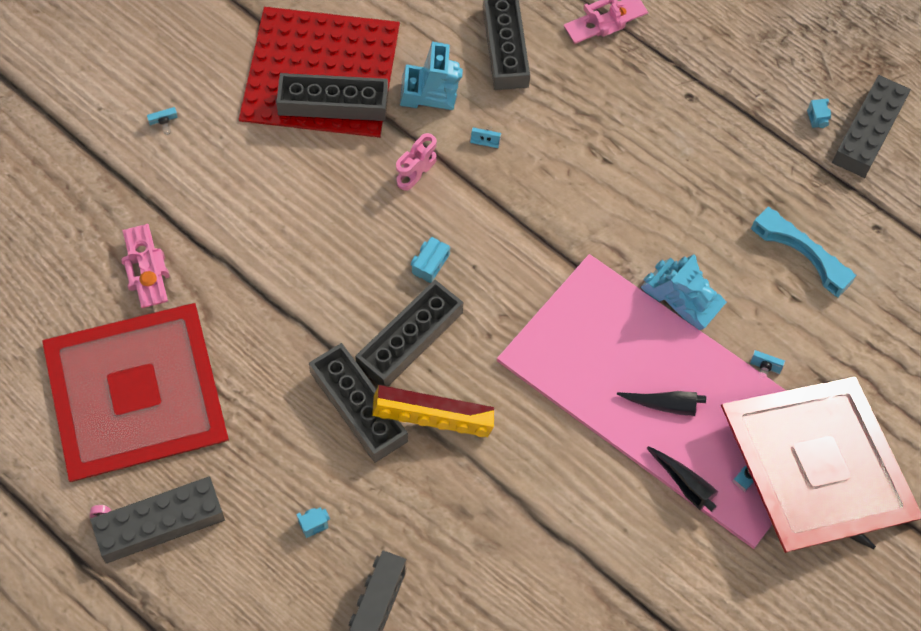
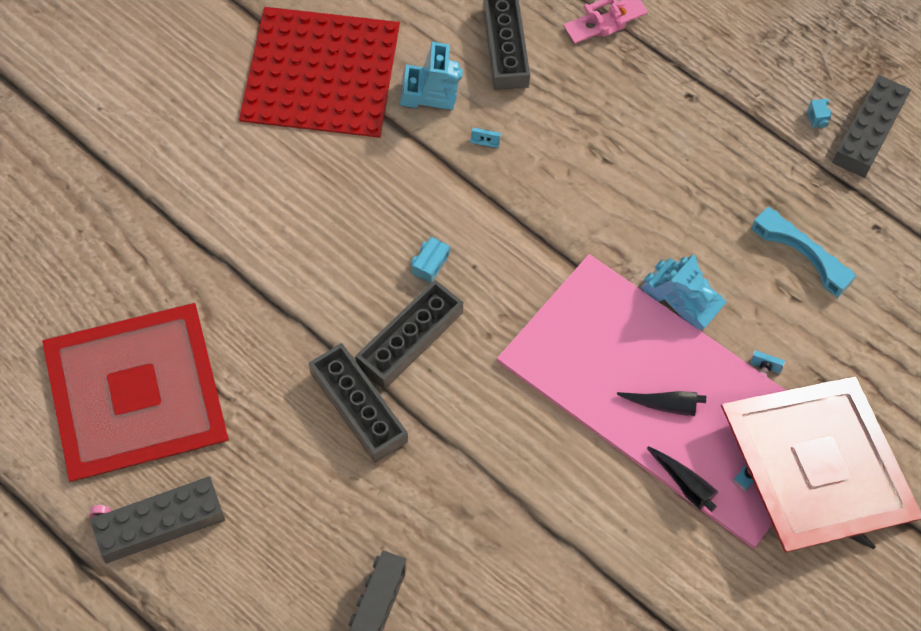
bright pink piece [121,224,170,308] -> none
medium azure piece [146,107,178,135] -> none
dark grey brick [276,73,388,121] -> none
medium azure brick [296,507,330,538] -> none
yellow brick [372,385,494,437] -> none
bright pink piece [396,133,437,191] -> none

